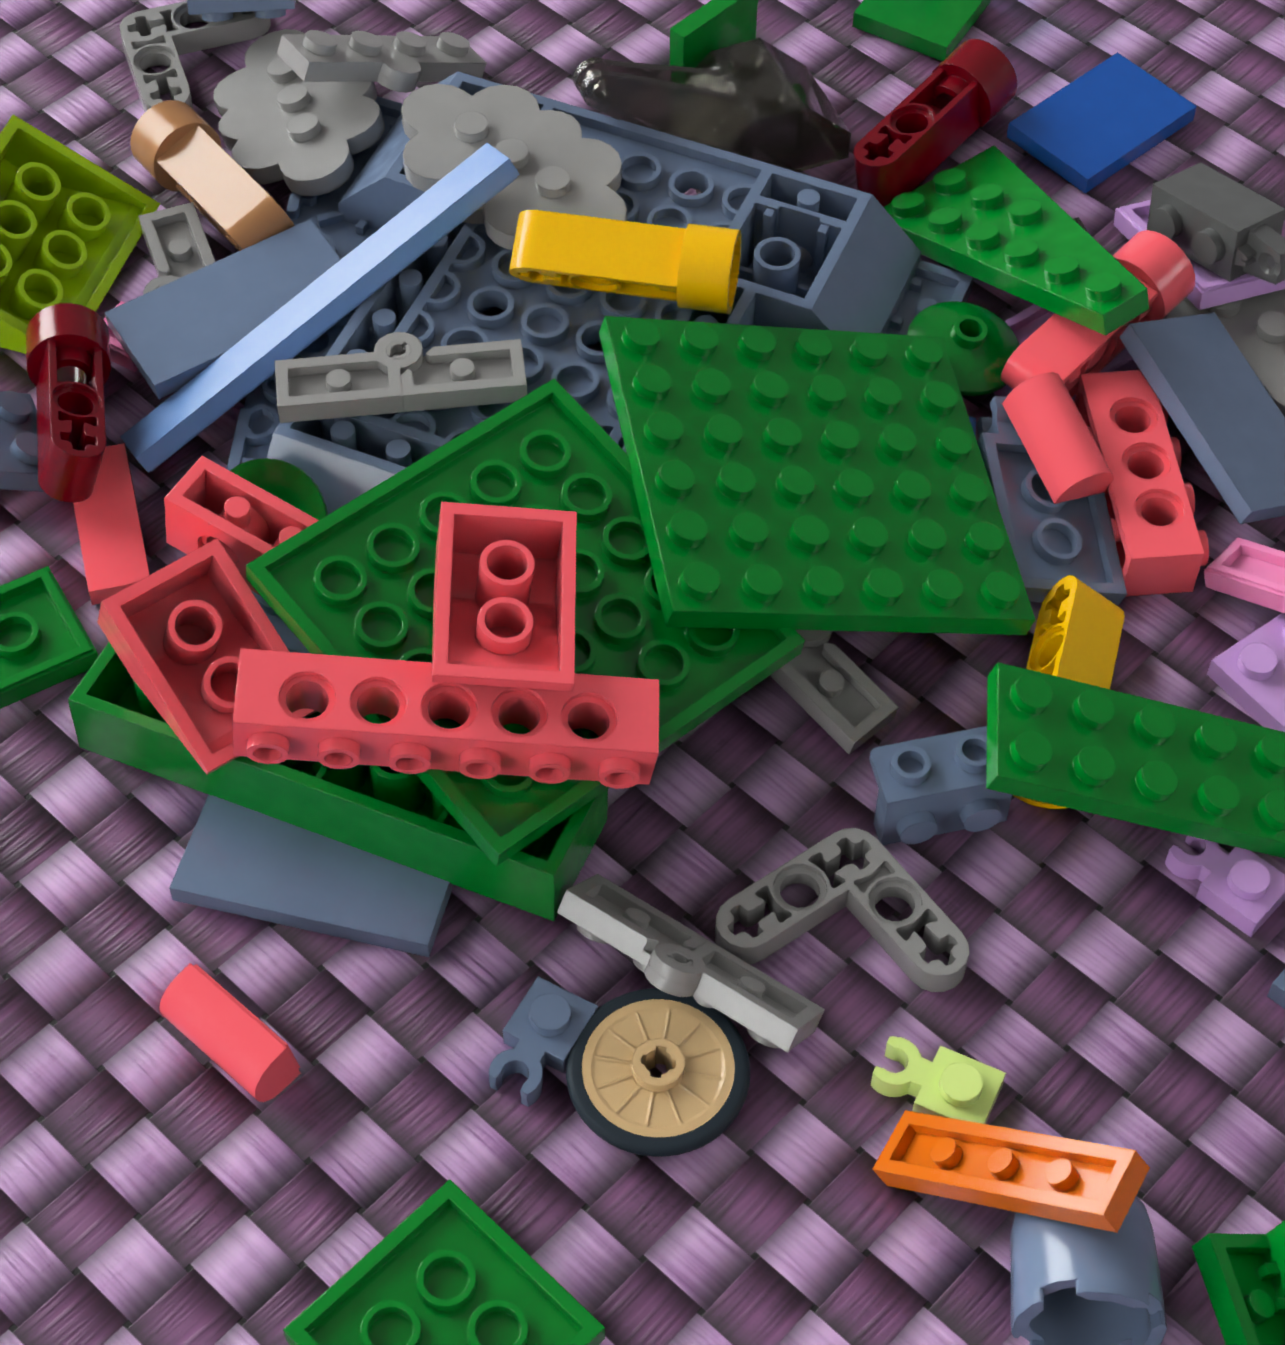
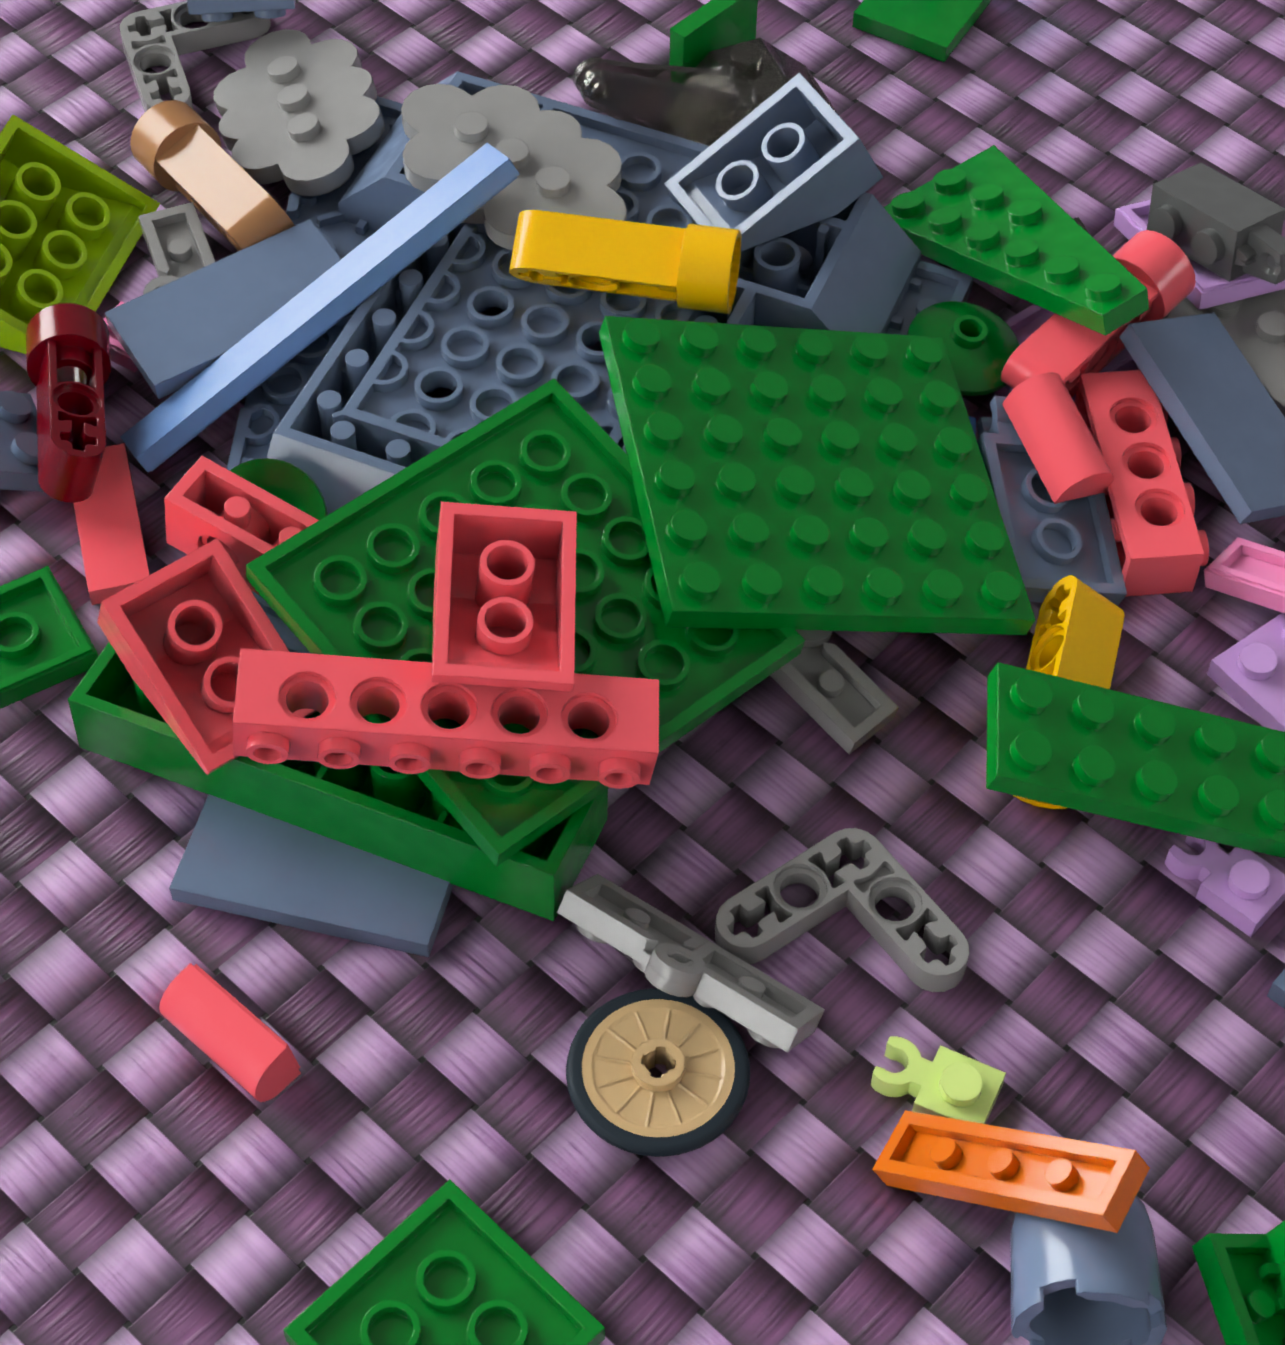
light grey hinge [275,332,527,423] -> none
light grey hinge [277,30,487,93] -> none
sand blue plate [489,976,598,1107] -> none
dark red beam [854,39,1018,207] -> none
sand blue bracket [869,726,1012,845] -> none
blue tile [1007,52,1197,193] -> none
none -> sand blue slope [664,72,883,252]

